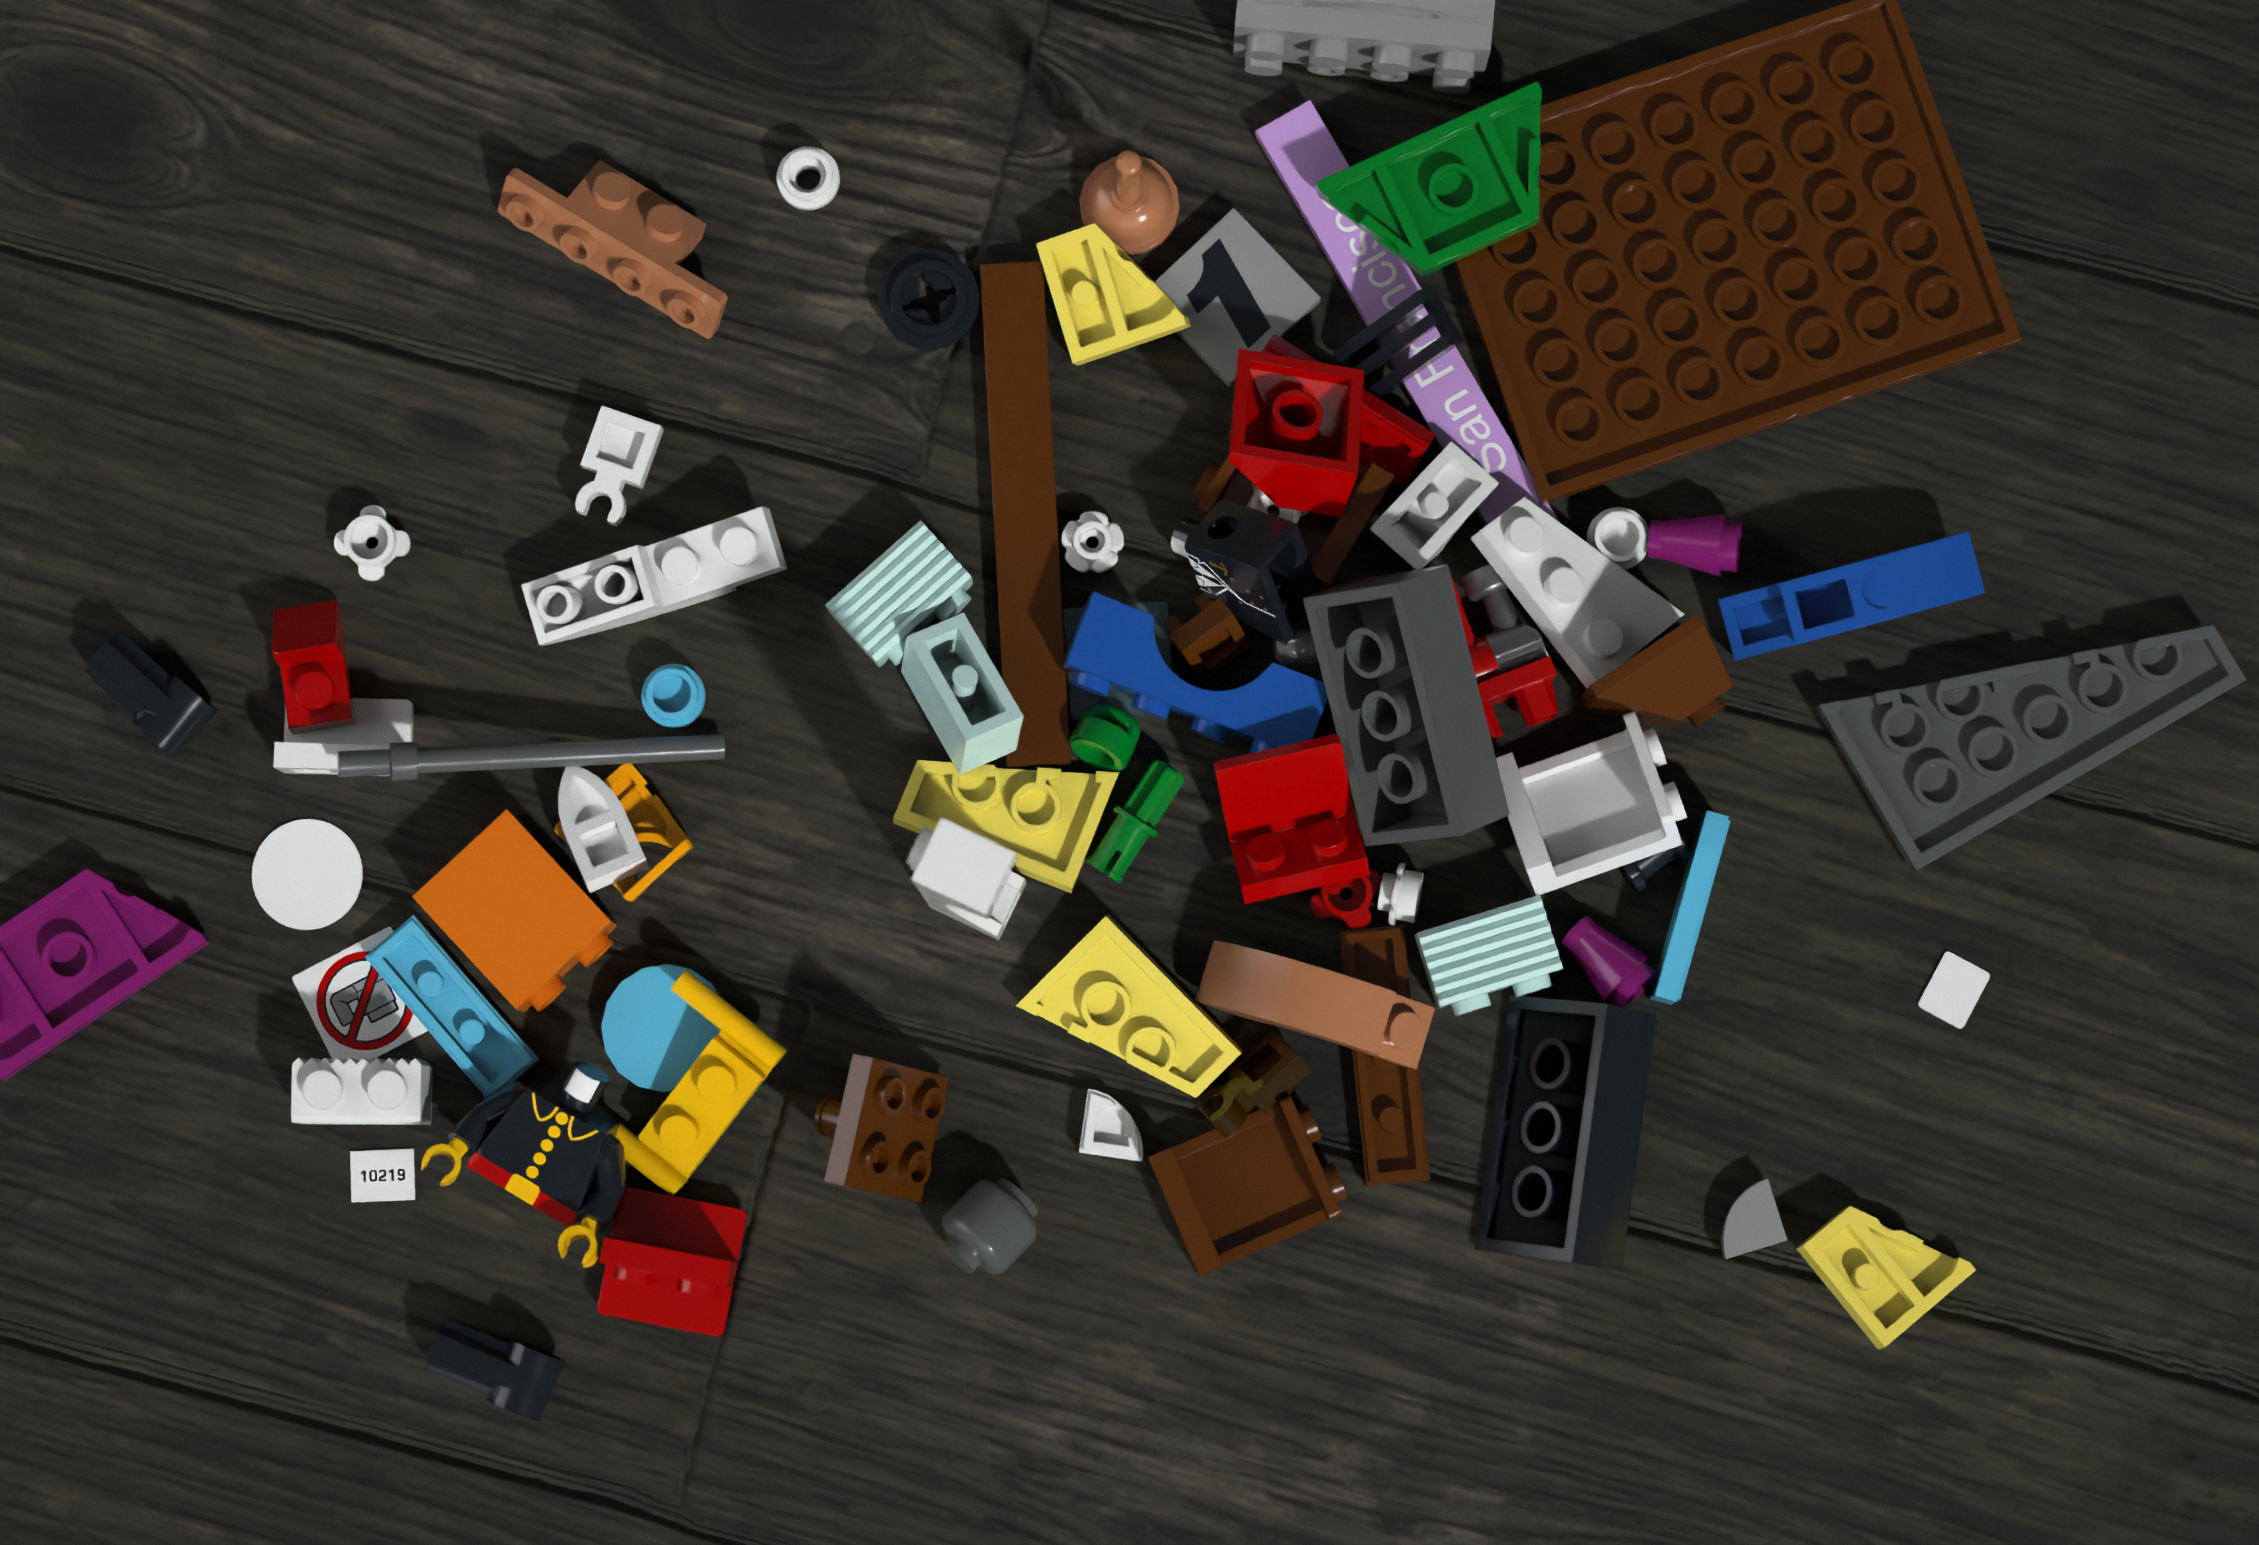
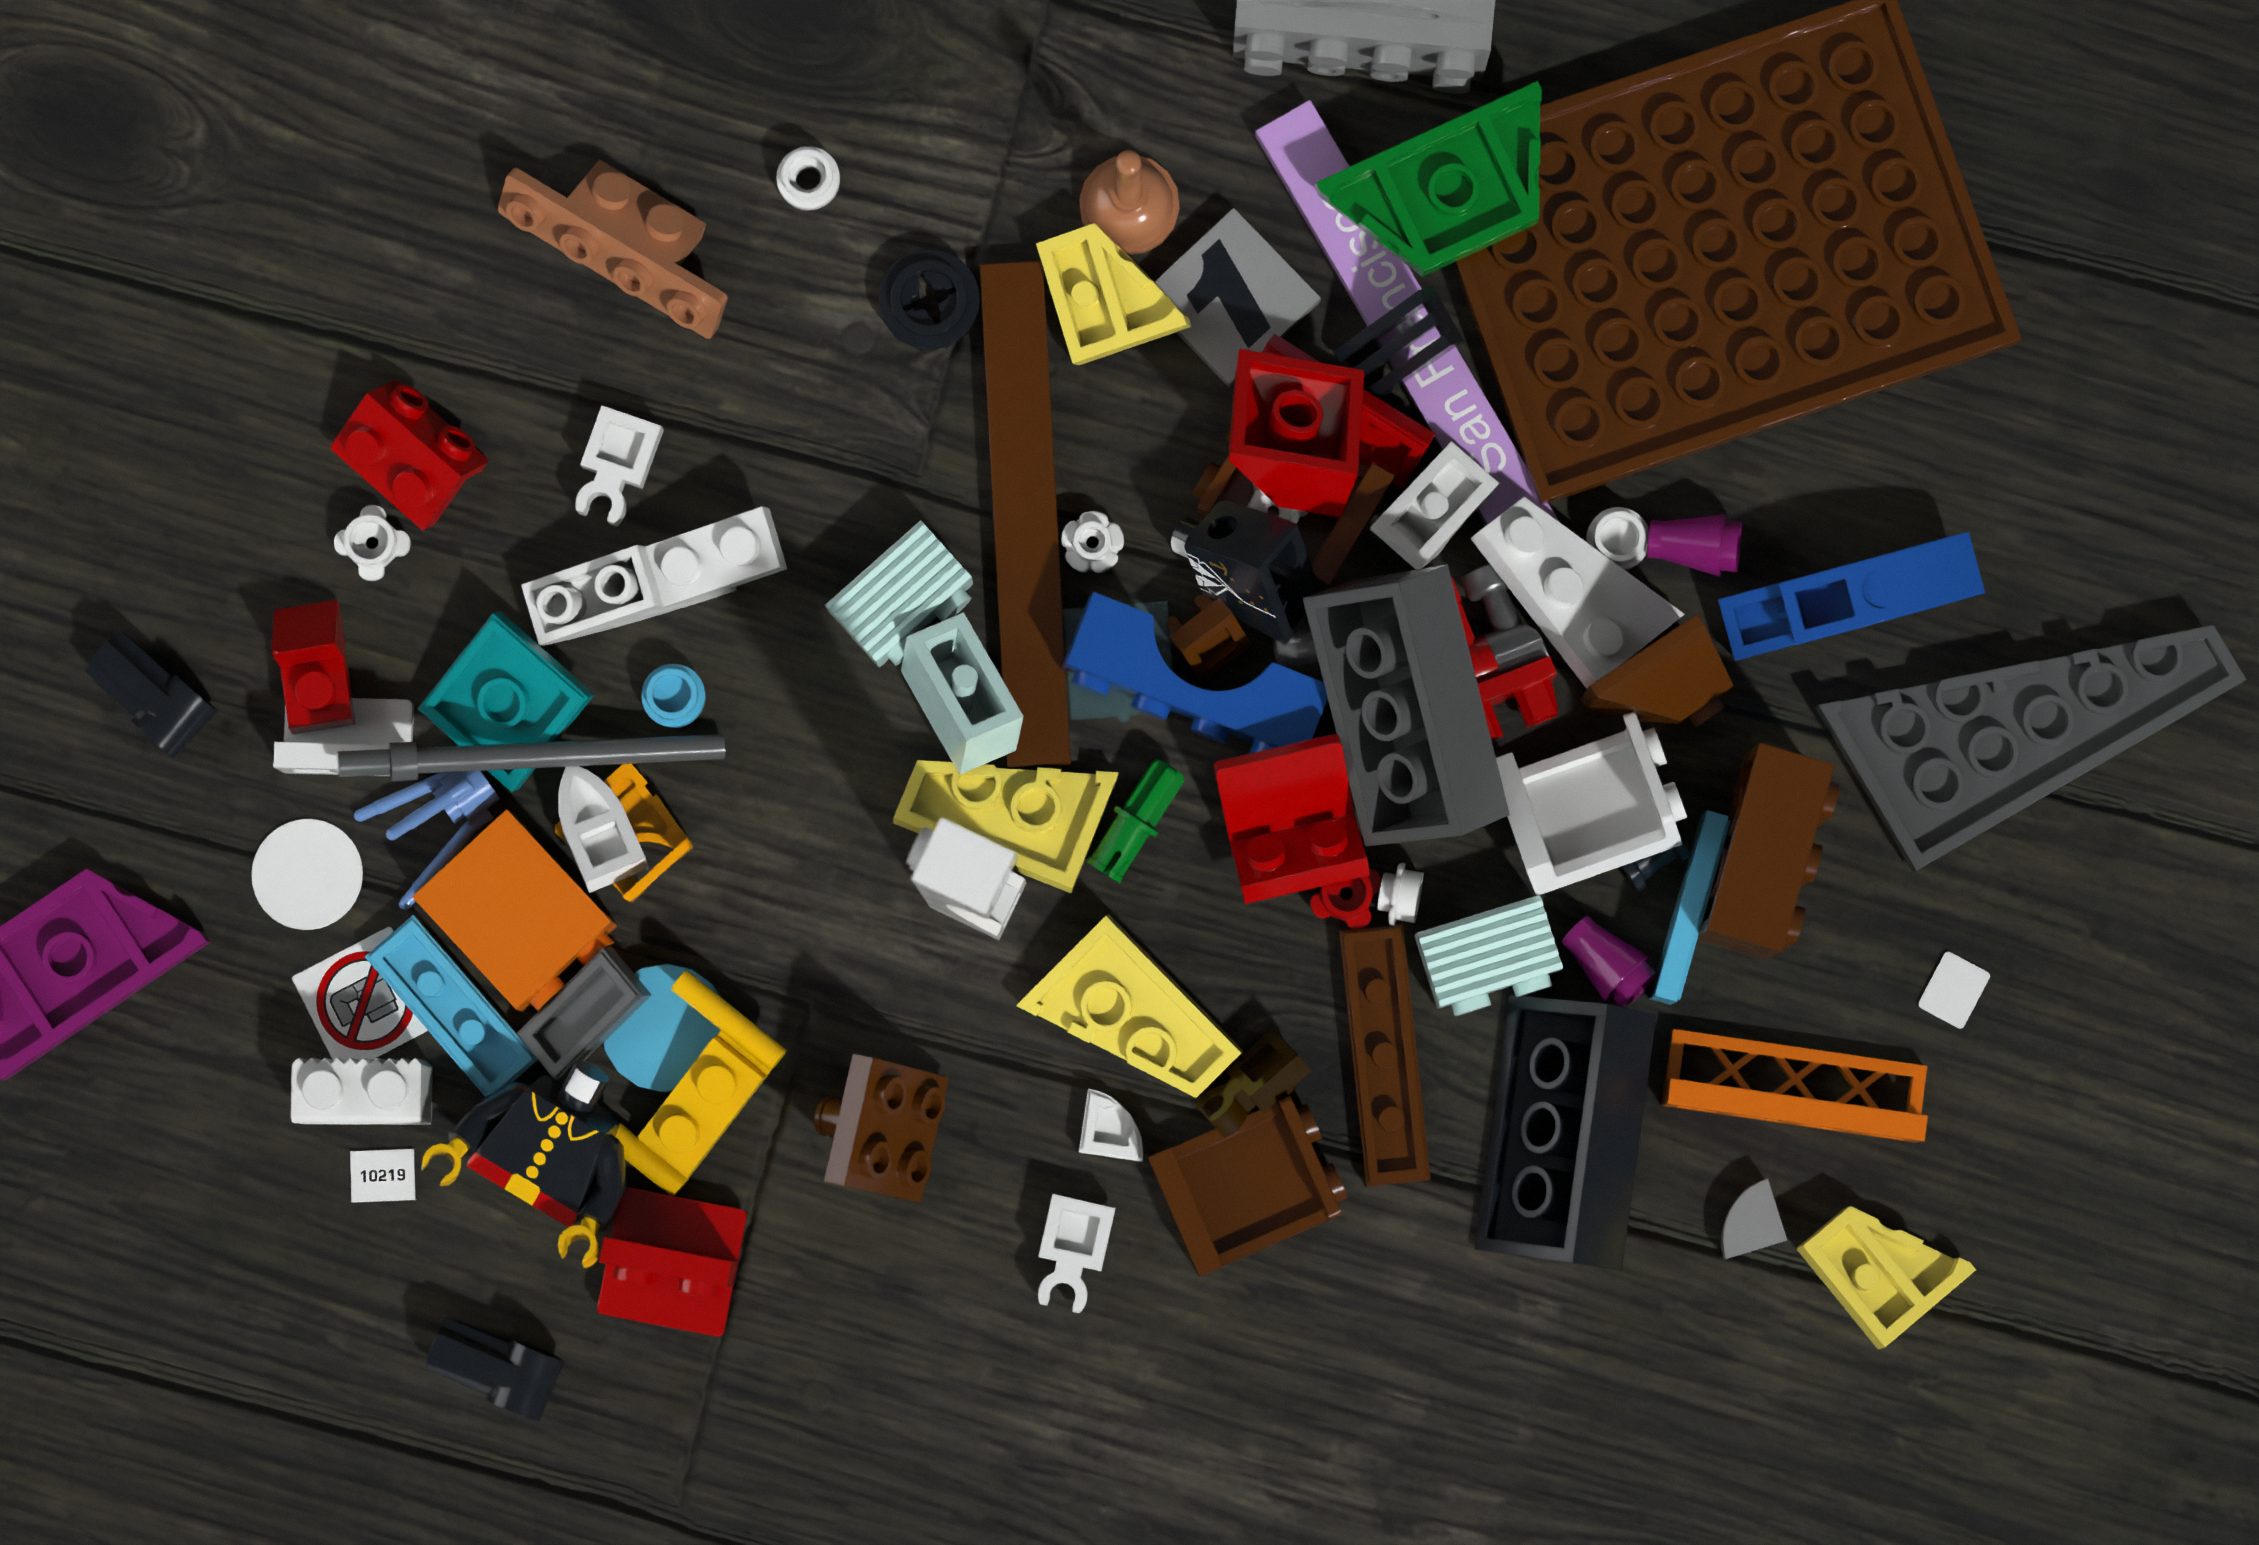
dark grey head [942,1178,1038,1275] -> none
green tile [1069,704,1141,772] -> none
nougat arch [1195,940,1435,1069] -> none
none -> red bracket [330,380,488,531]
none -> medium blue plant [354,771,500,910]
none -> teal tile [417,611,595,792]
none -> dark grey tile [517,947,652,1081]
none -> white plate [1038,1194,1116,1313]
none -> orange fence [1661,1029,1928,1143]
none -> reddish brown brick [1697,743,1840,960]

